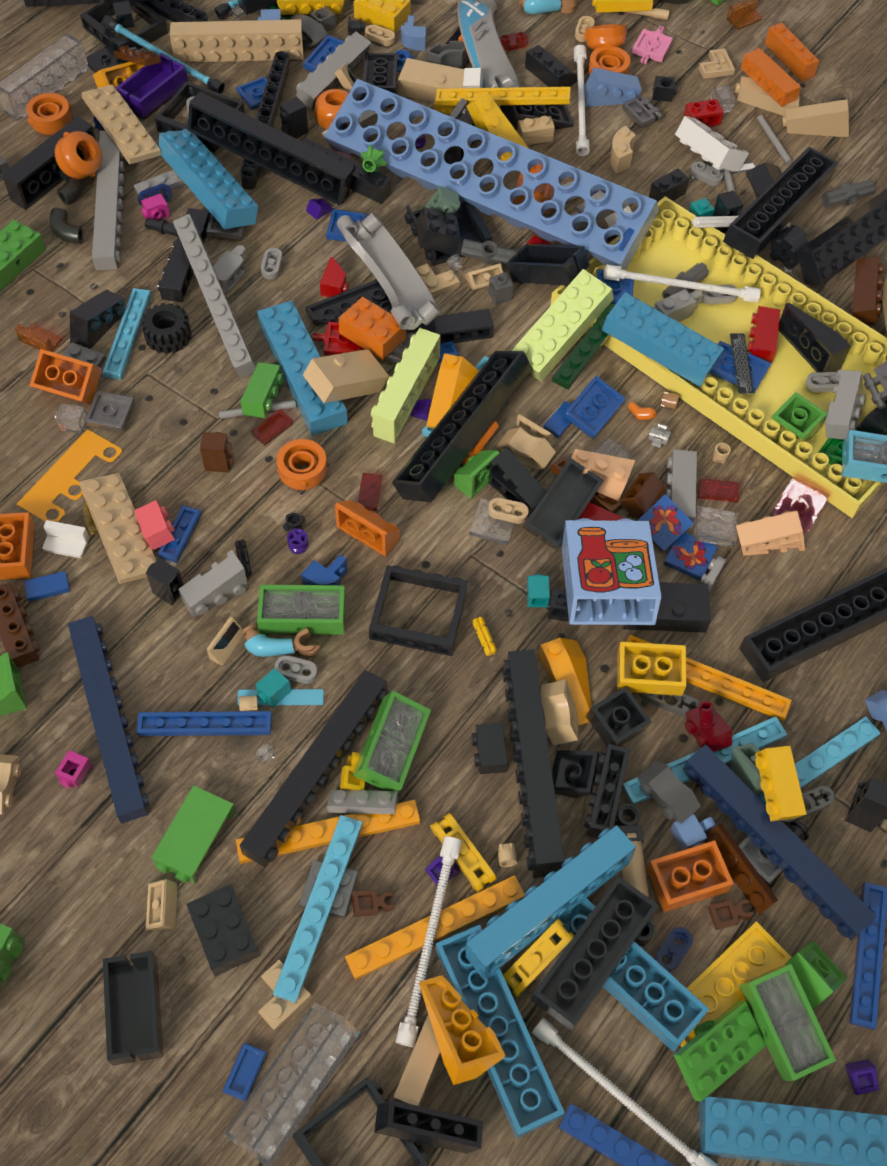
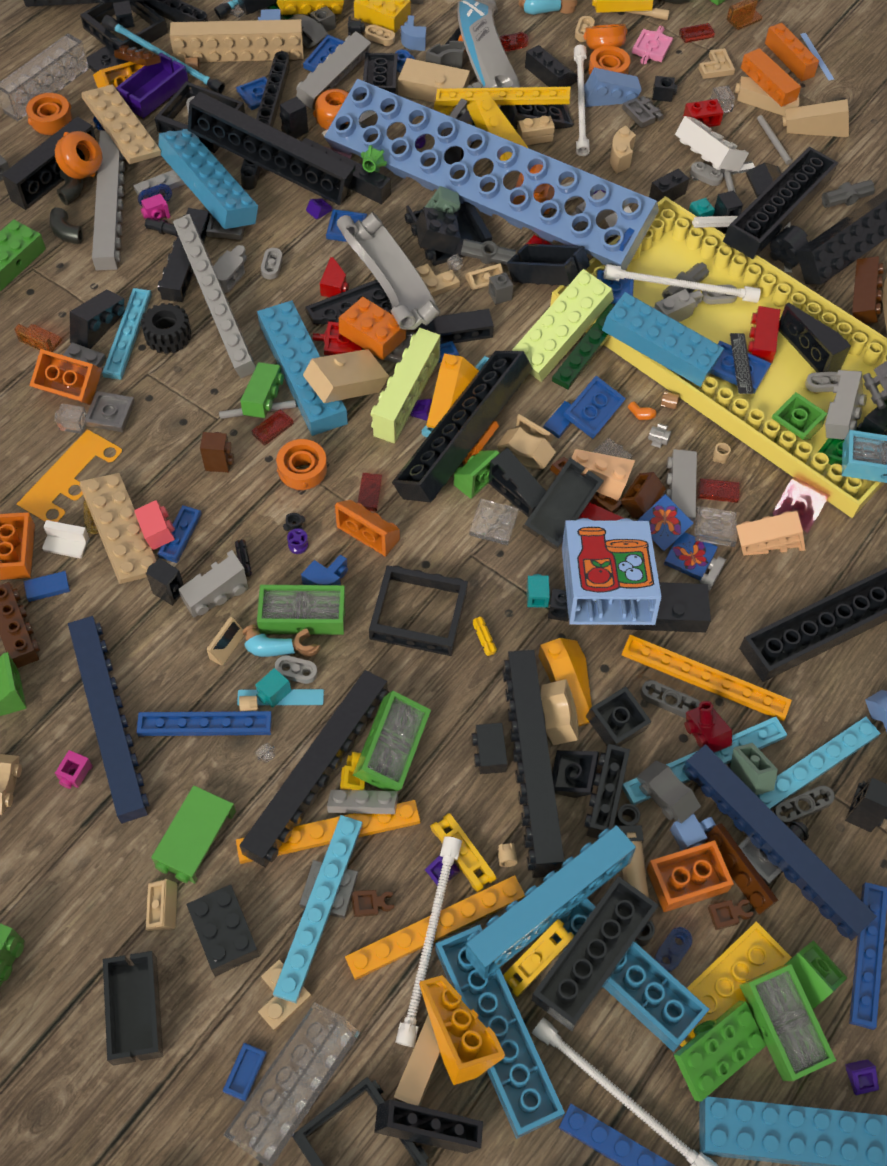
tan slope [334,63,356,92] -> none
white brick [463,68,483,88] -> none
tan plate [488,498,528,524] -> none
yellow brick [617,642,686,696] -> none
yellow brick [755,746,806,822] -> none
none -> medium nougat hose [184,57,200,71]
none -> clear red tile [679,23,715,43]
none -> light blue sticker [800,33,834,80]

